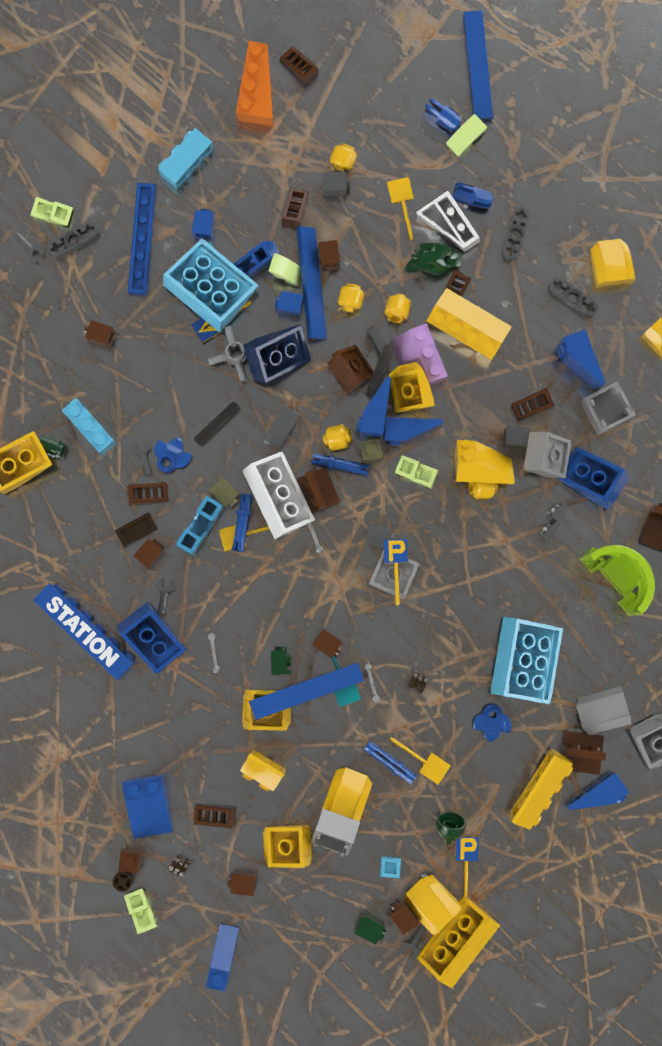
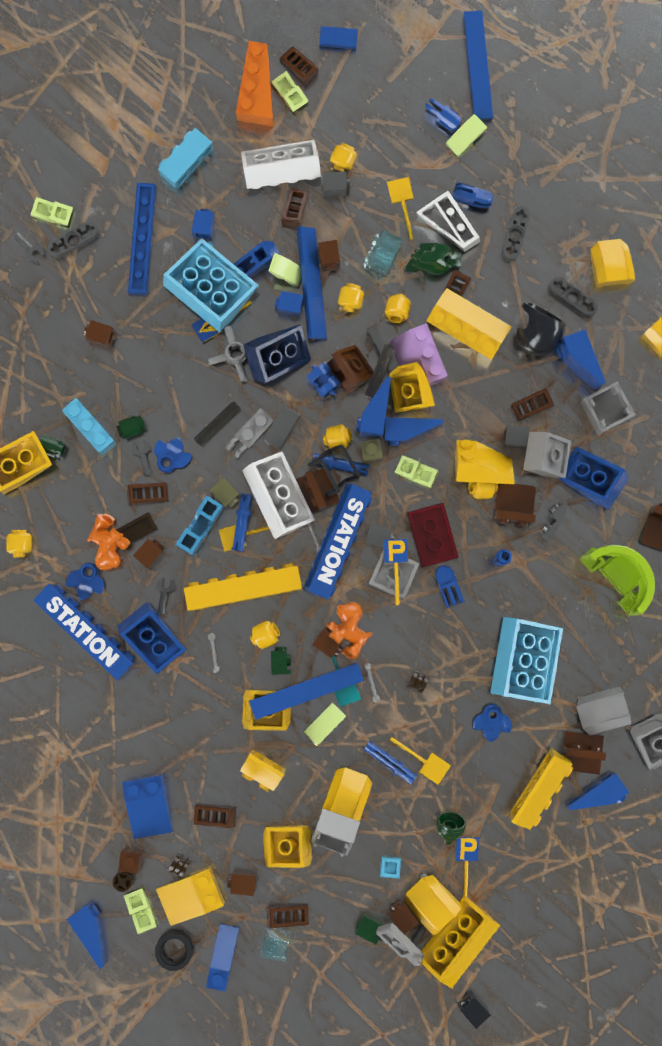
none -> yellow head [6,530,32,557]
none -> blue plate [65,563,104,600]
none -> blue slope [66,902,106,969]
none -> orange animal [87,514,130,571]
none -> dark green brick [116,415,146,439]
none -> black tyre [155,930,193,971]
none -> yellow slope [156,866,225,926]
none -> yellow brick [184,563,302,611]
none -> light grey hinge [226,408,274,459]
none -> white slope [241,140,321,189]
none -> yellow head [250,621,280,649]
none -> clear light blue brick [261,937,289,962]
none -> reddish brown slope [266,904,309,929]
none -> yellowish green slope [271,71,308,112]
none -> blue brick [303,483,372,600]
none -> yellowish green slope [303,703,346,746]
none -> blue wheel [306,362,342,399]
none -> black piece [308,445,360,497]
none -> blue tile [319,26,358,50]
none -> orange animal [326,602,372,659]
none -> clear light blue brick [364,230,403,277]
none -> light grey hinge [376,923,424,966]
none -> dark red tile [407,502,459,568]
none -> blue arm [435,565,465,608]
none -> black brick [458,993,491,1029]
none -> blue pin [493,550,512,566]
none -> reddish brown bracket [494,484,536,527]
none -> black piece [516,302,566,356]

